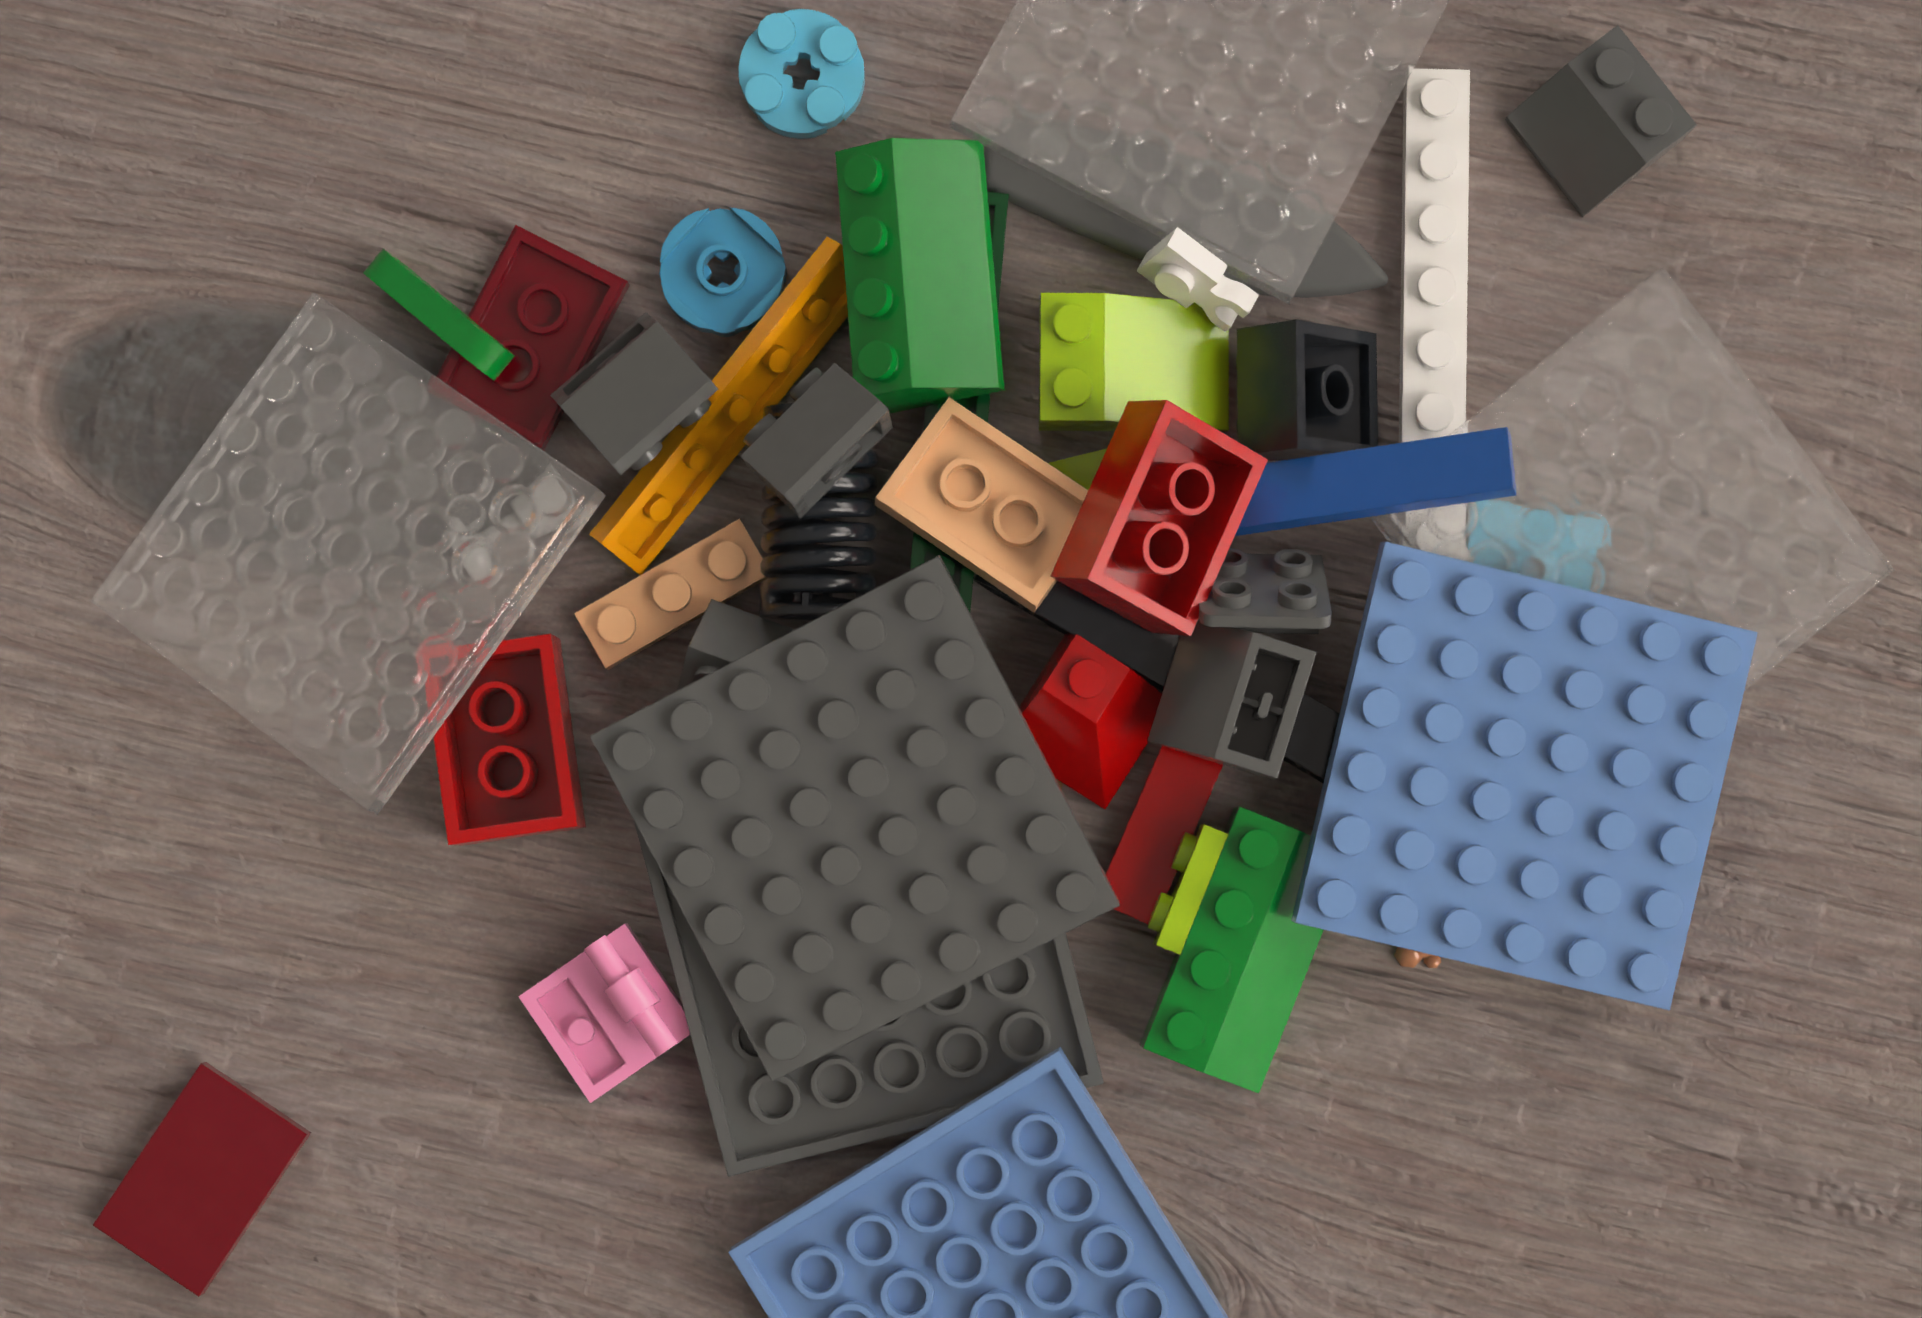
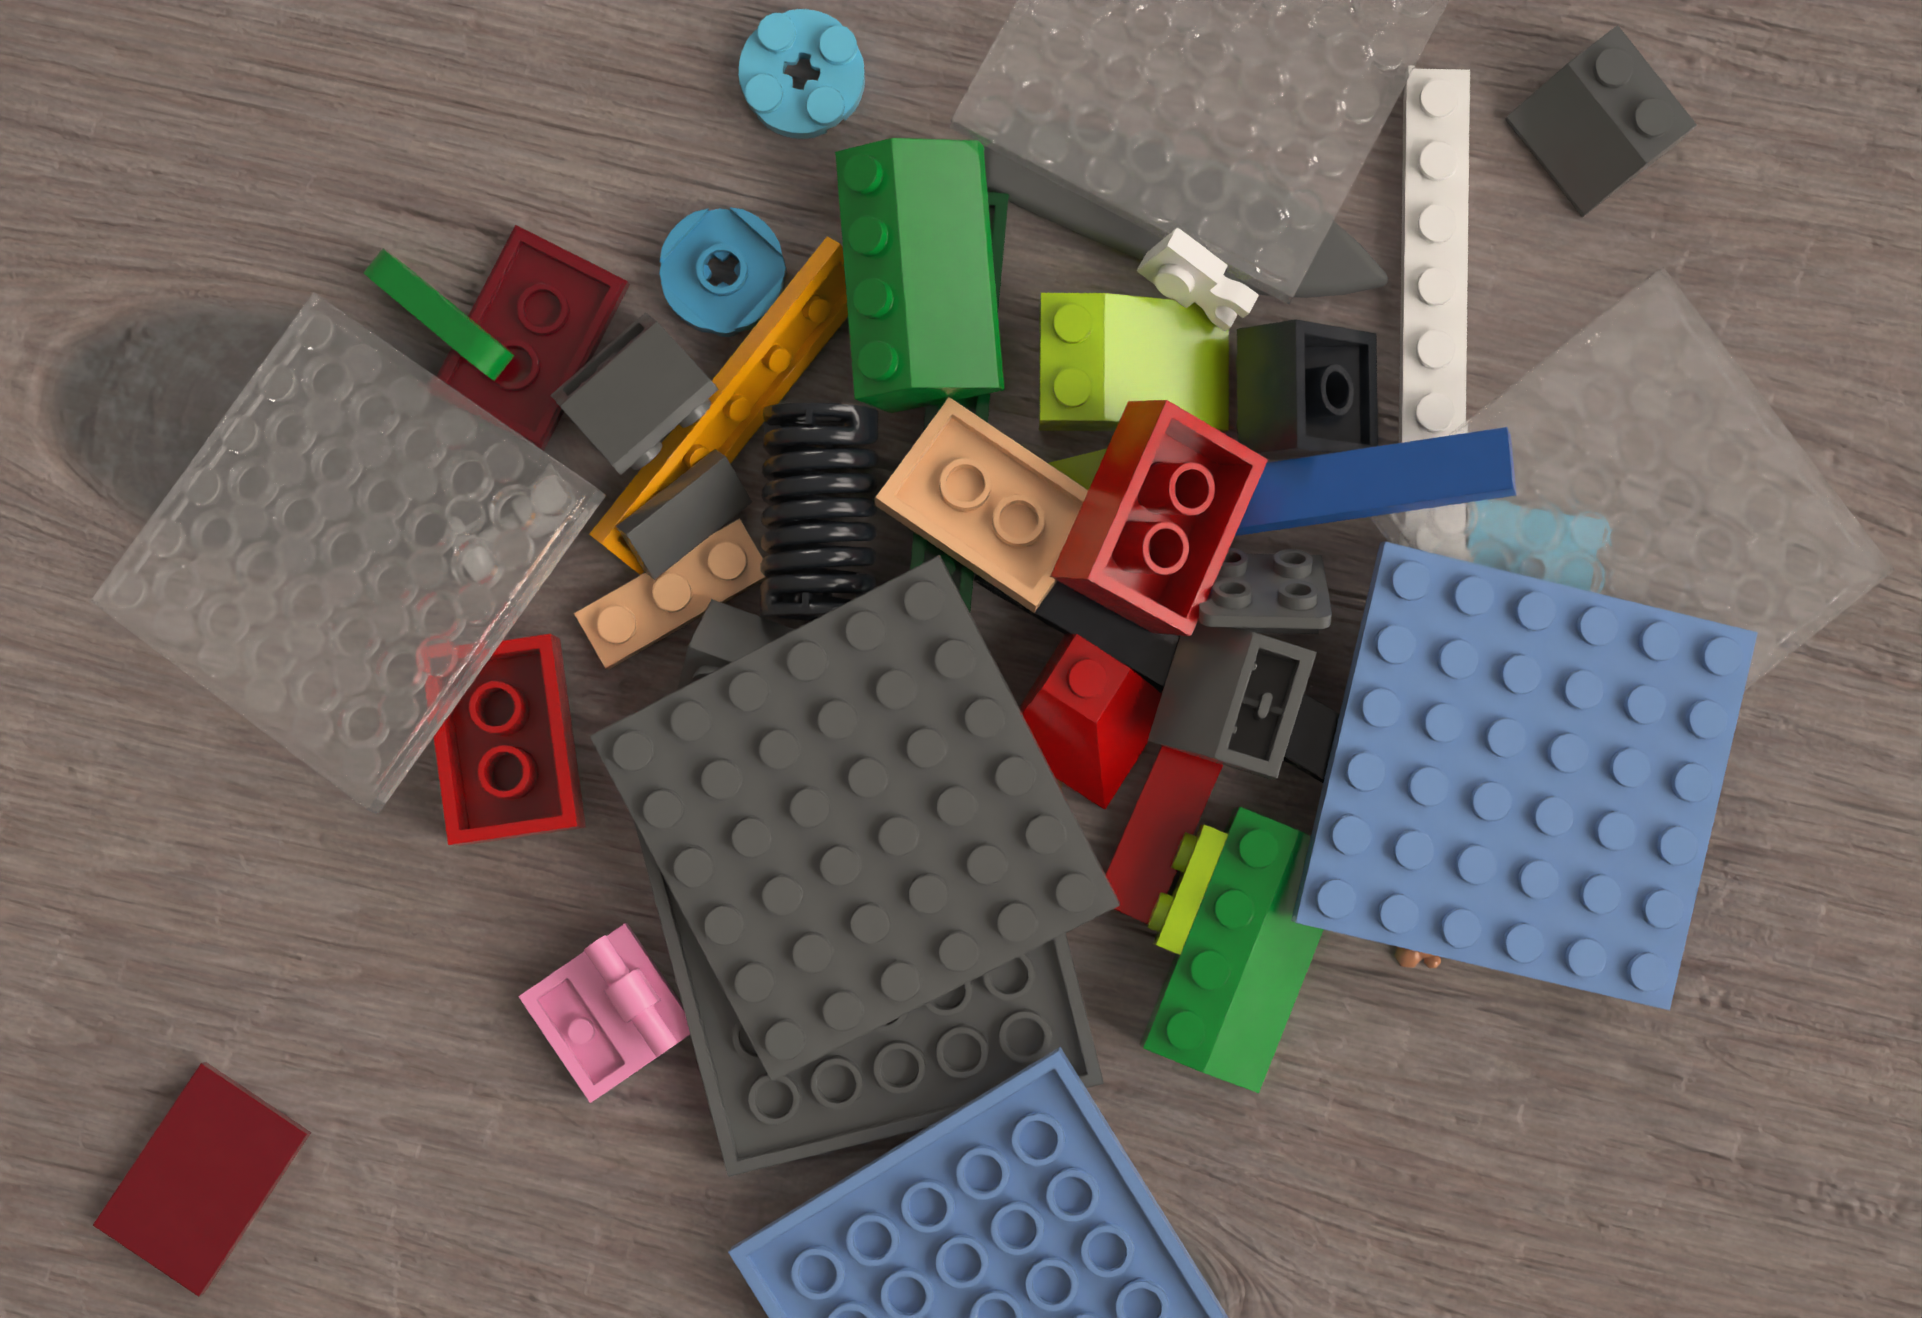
dark grey slope [741,363,893,519] -> none
none -> dark grey tile [616,449,752,580]

